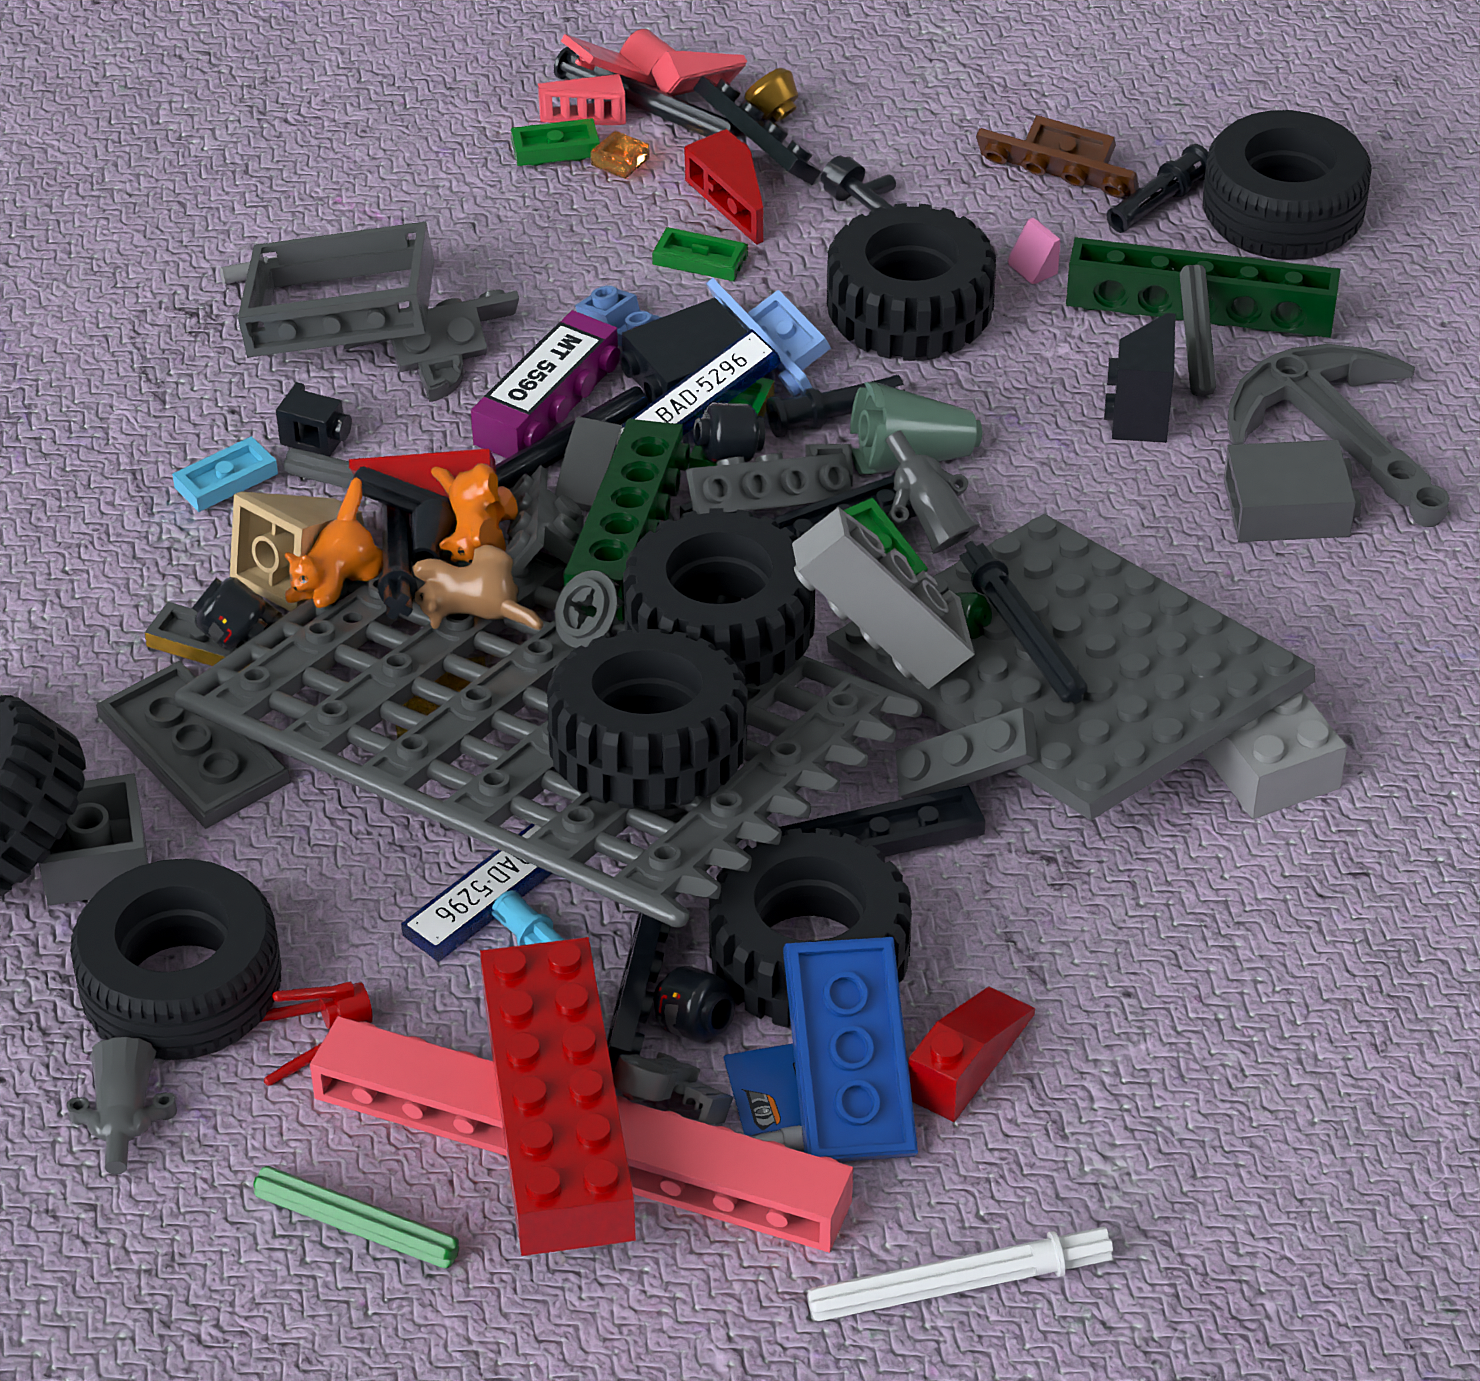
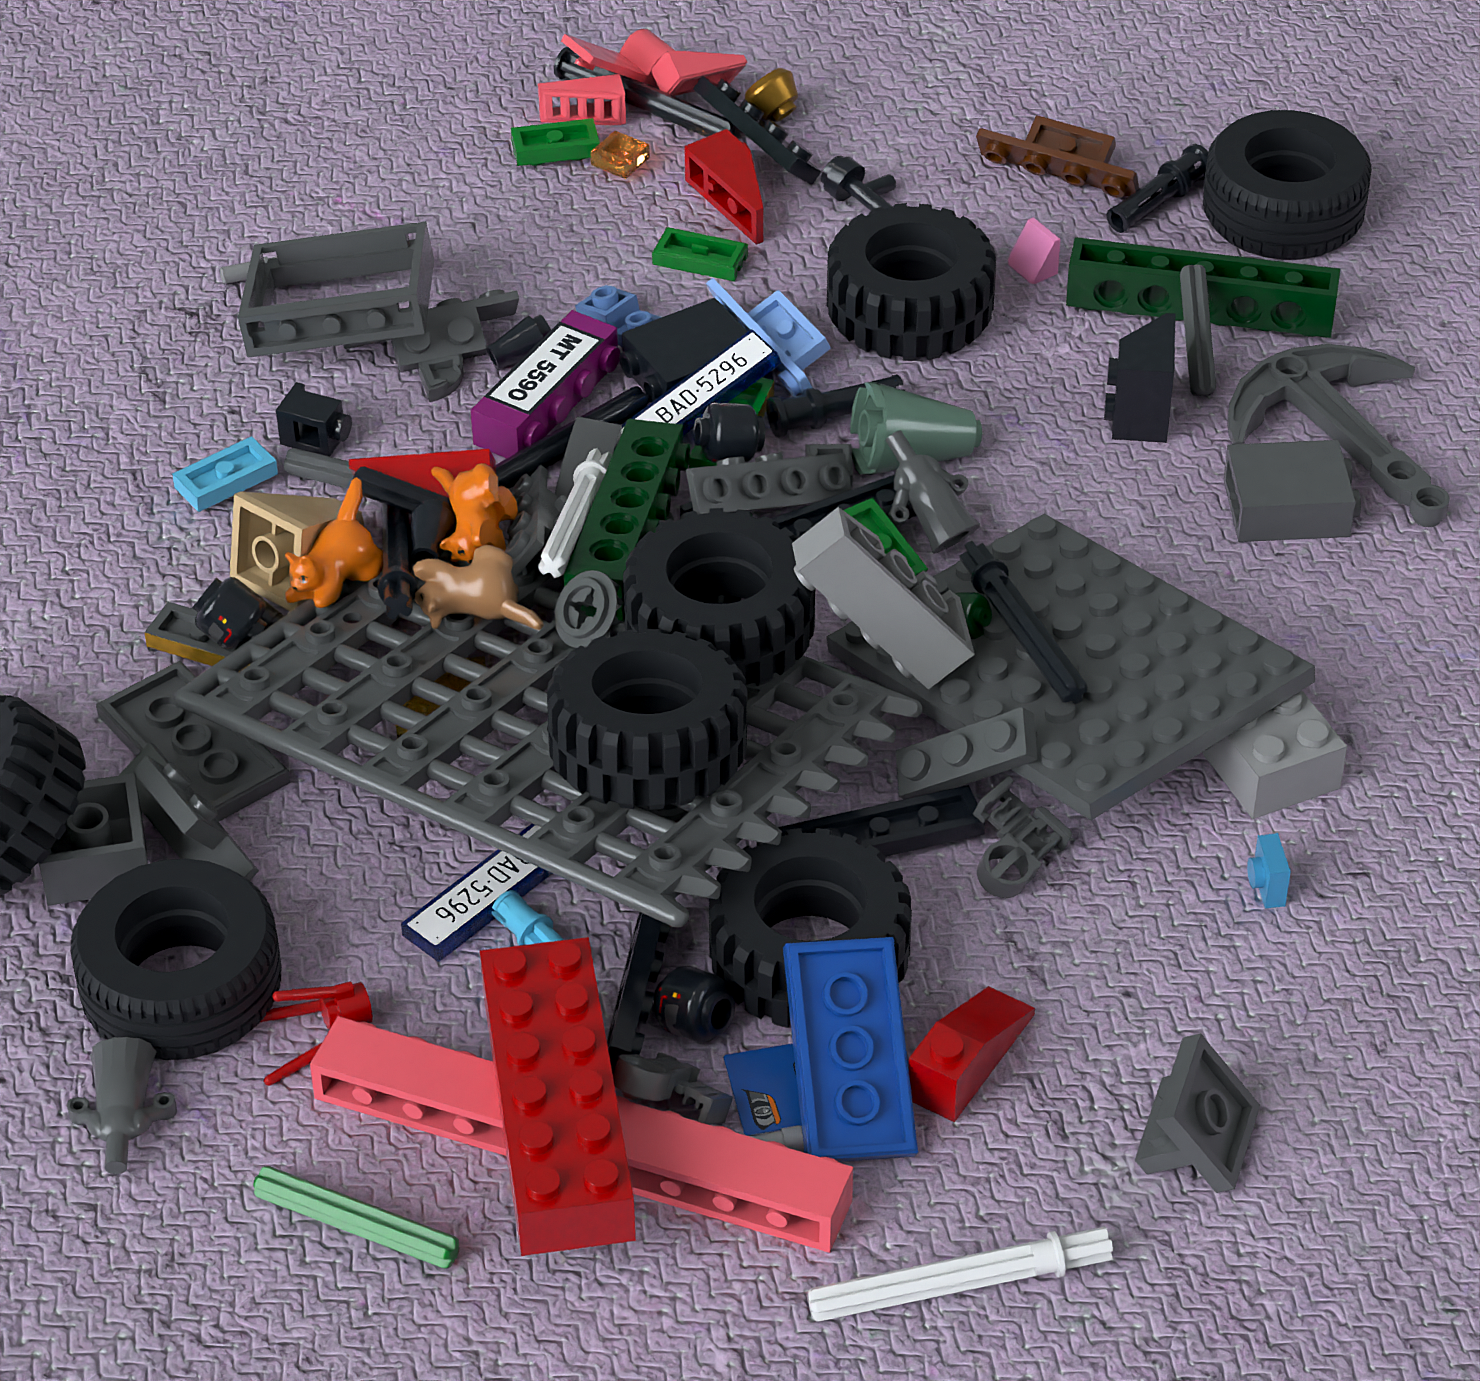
none -> dark grey bracket [119,742,259,881]
none -> black cone [486,315,551,370]
none -> white axle [538,448,612,578]
none -> dark grey piece [973,775,1072,898]
none -> dark grey bracket [1135,1033,1260,1193]
none -> dark azure plate [1247,833,1291,909]

